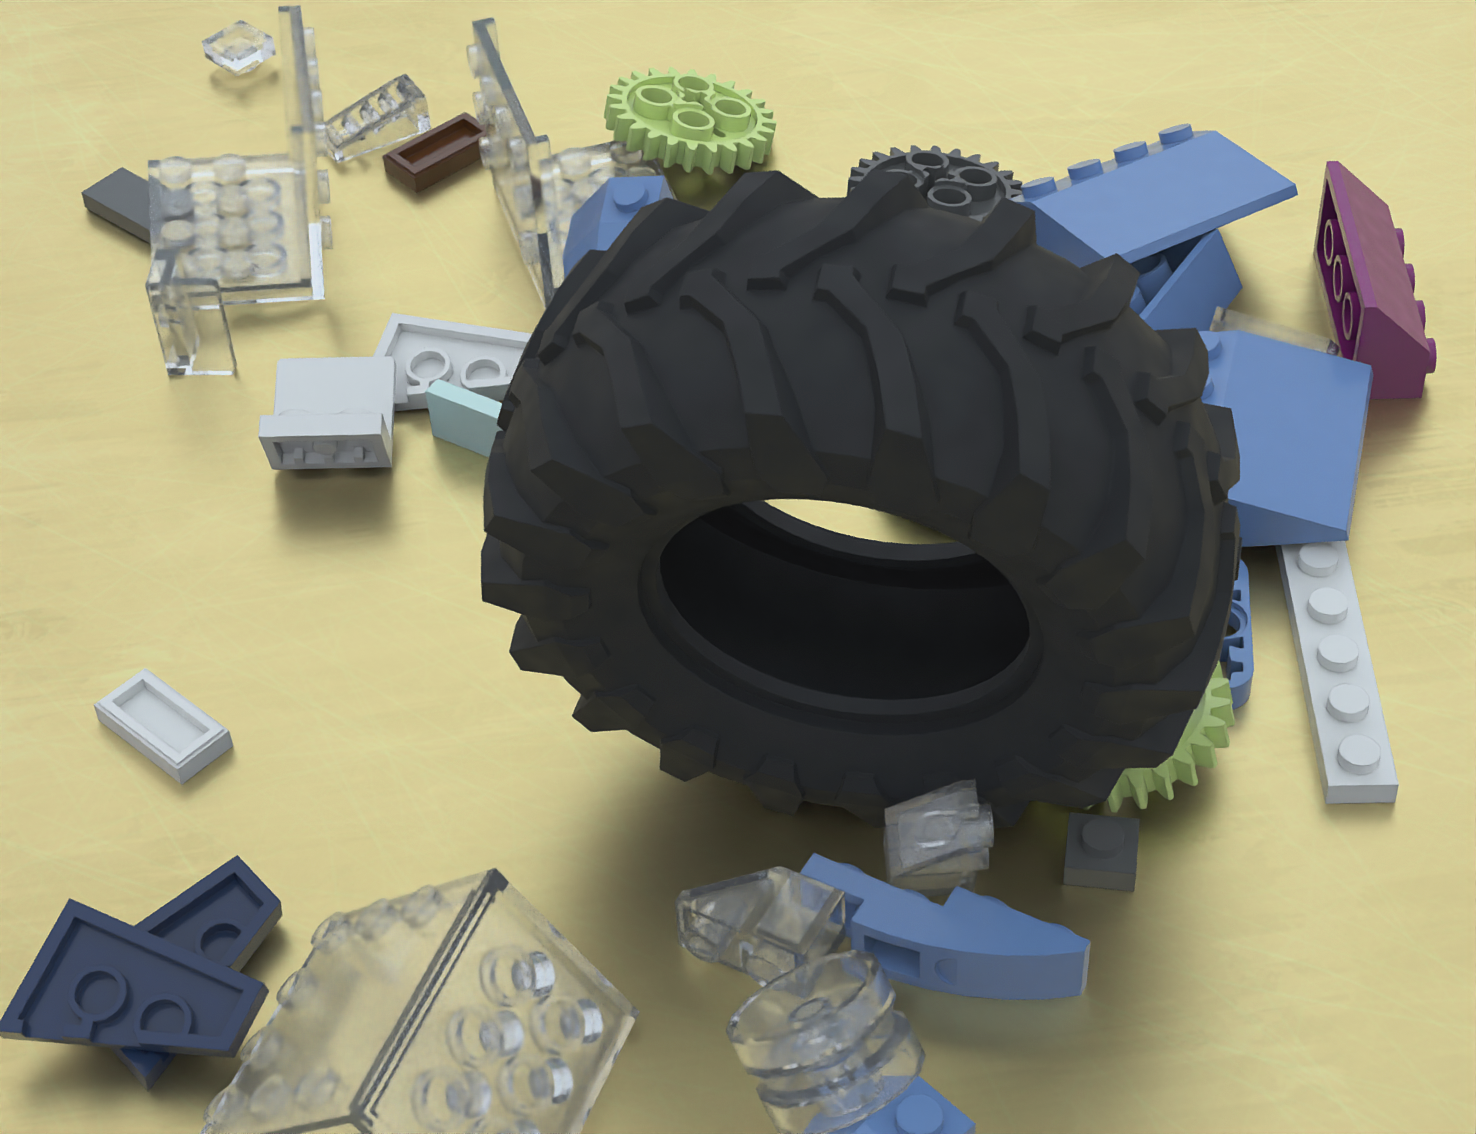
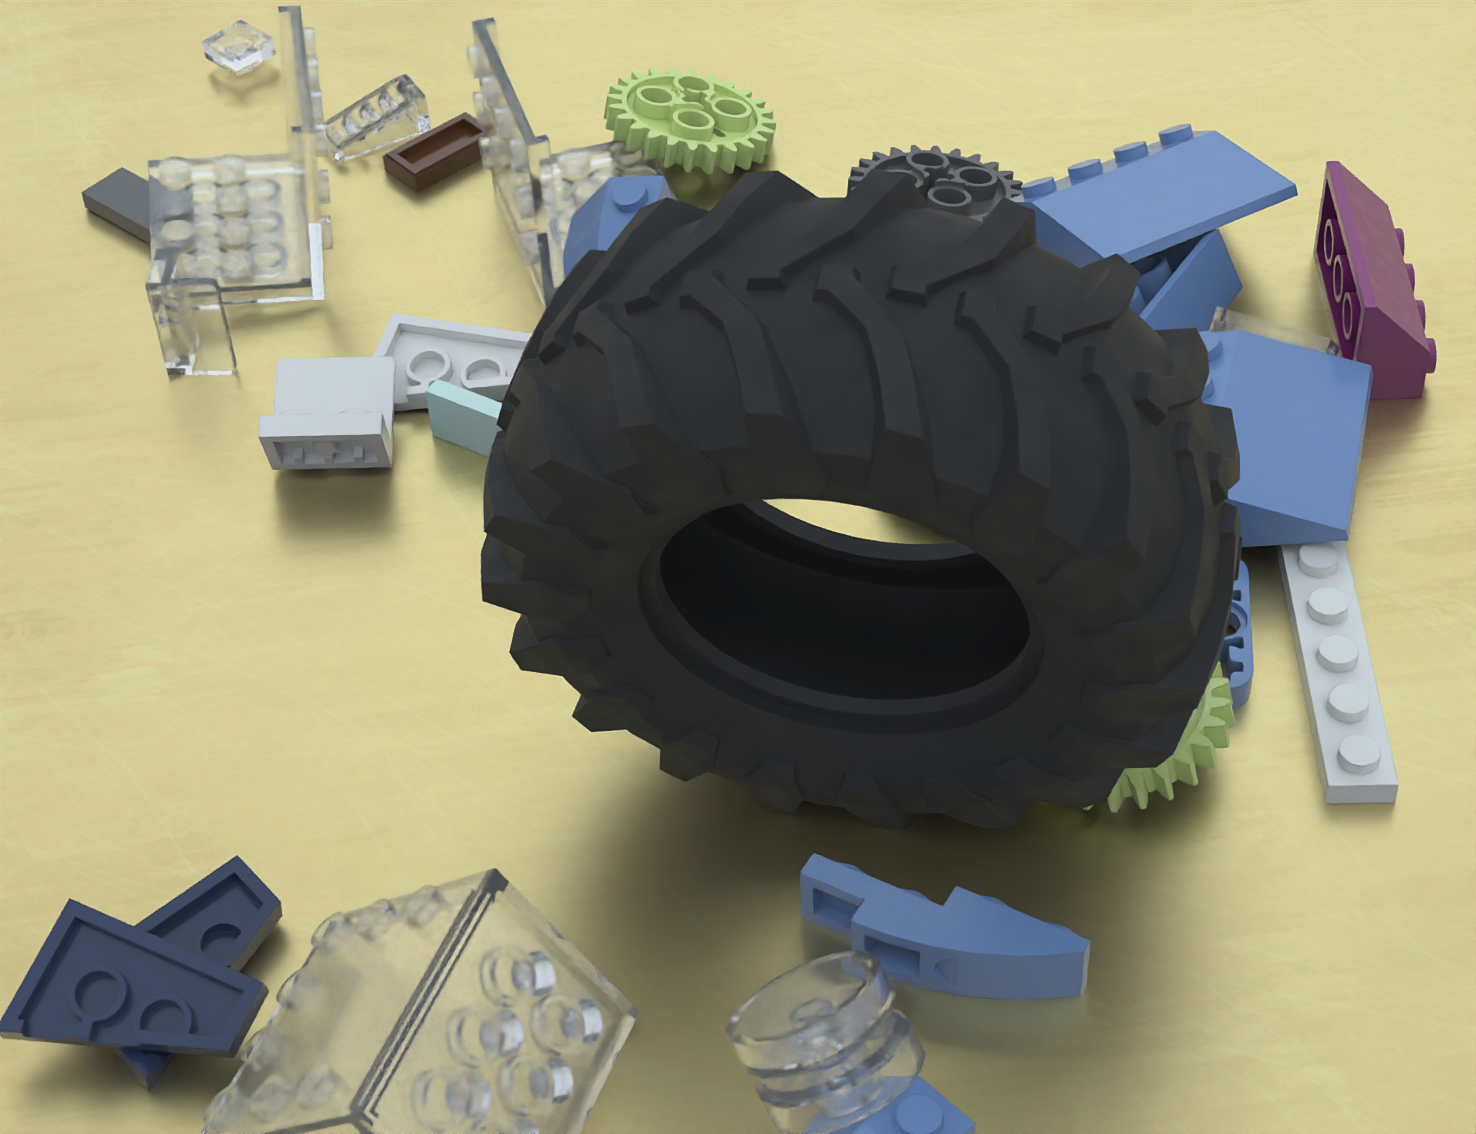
white tile [94,668,233,785] -> none
clear slope [675,866,846,999] -> none
clear slope [883,780,994,897] -> none
dark grey plate [1063,812,1140,892] -> none

